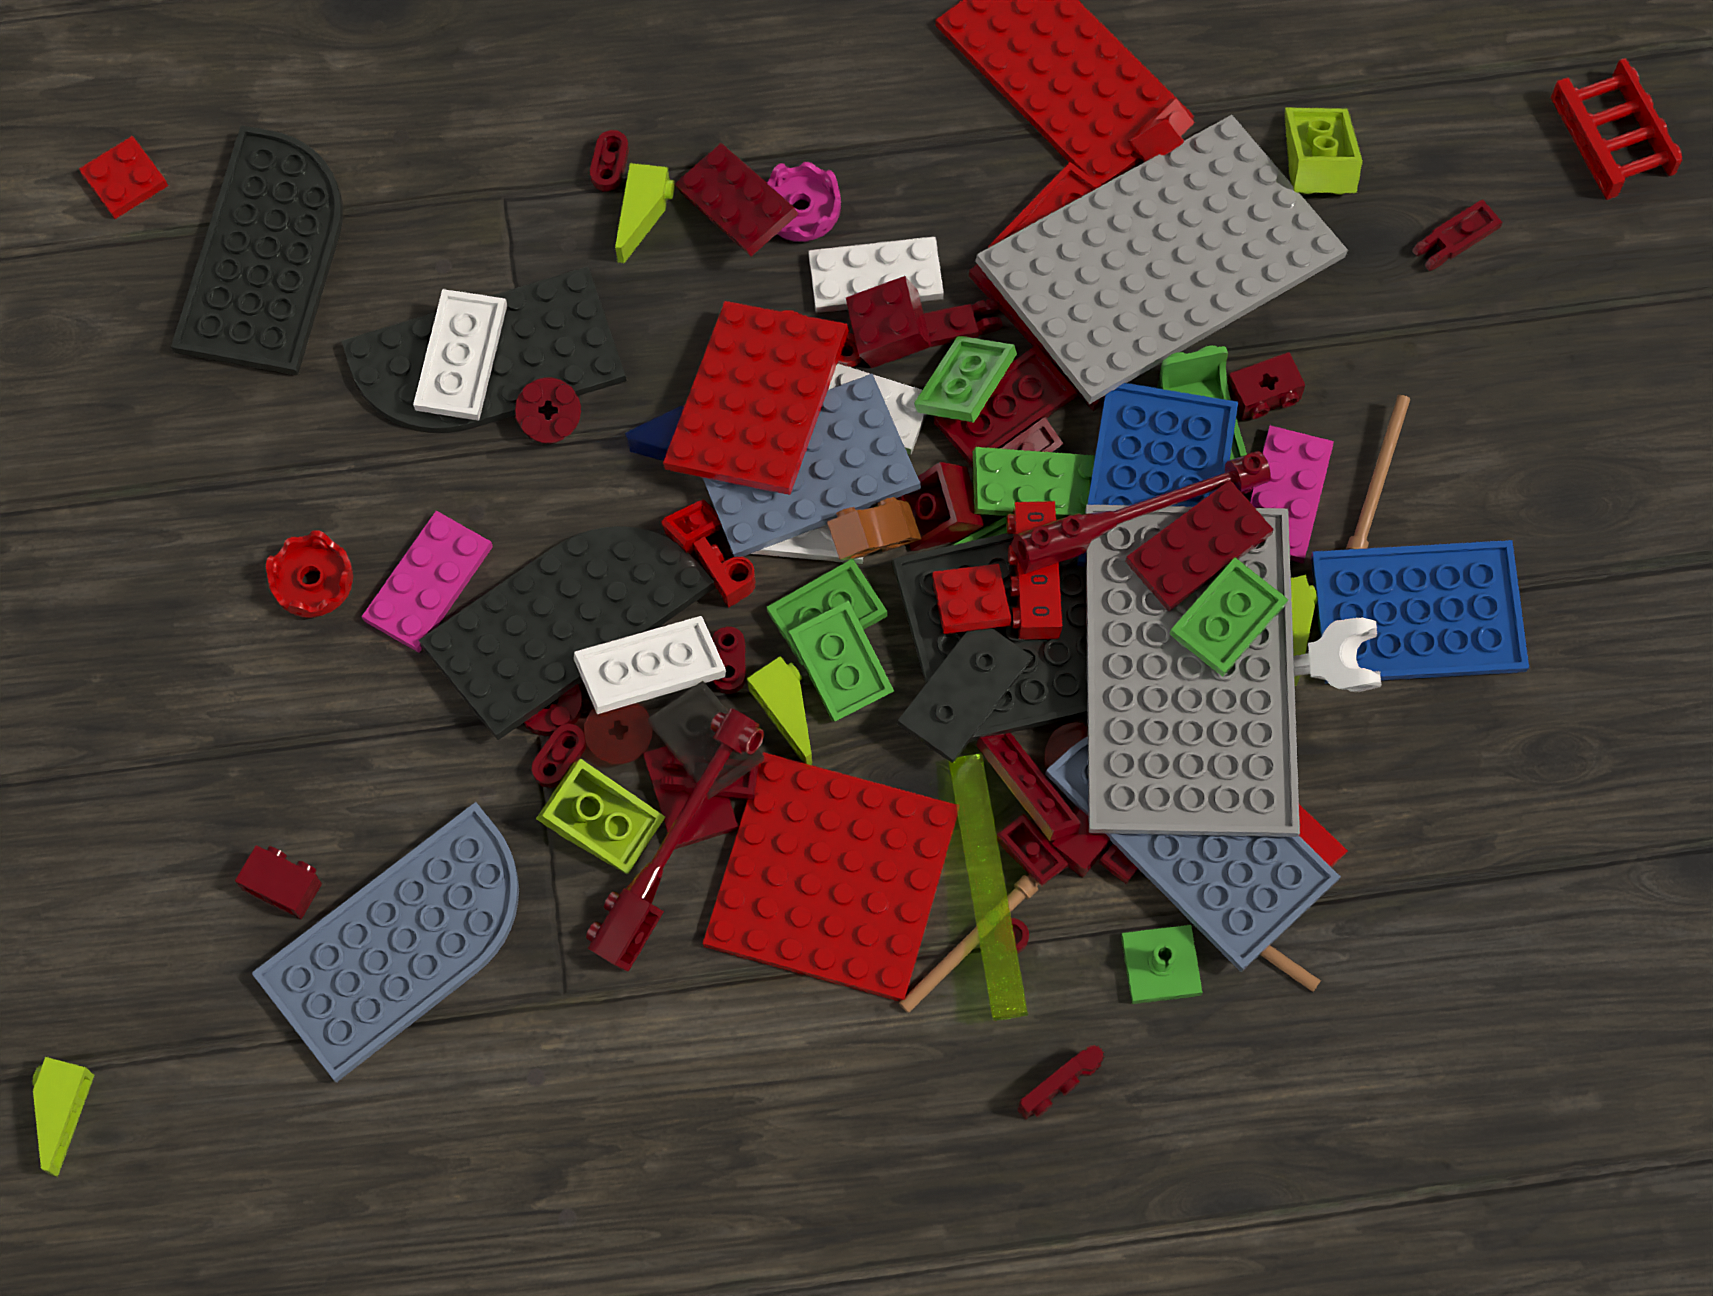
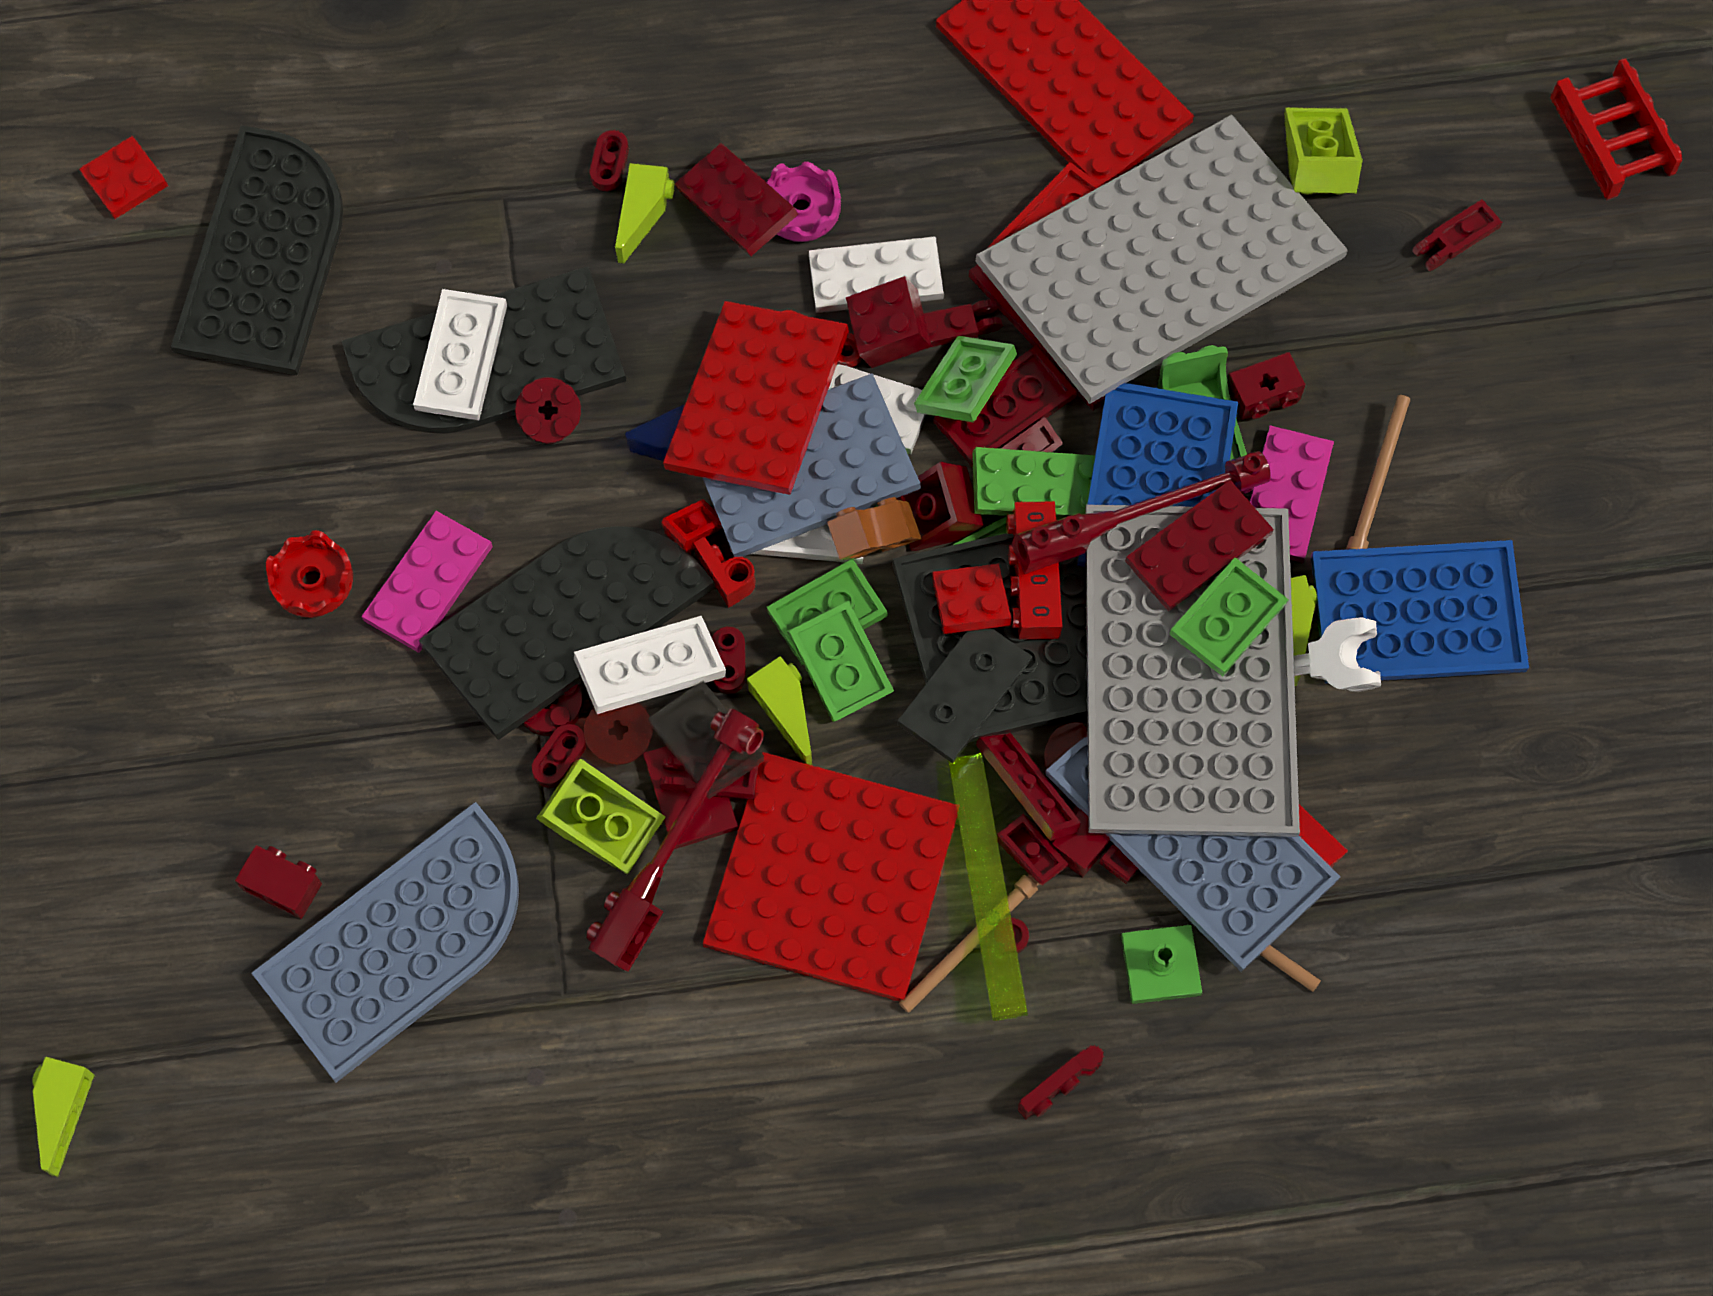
red slope [1128,99,1194,162] -> none

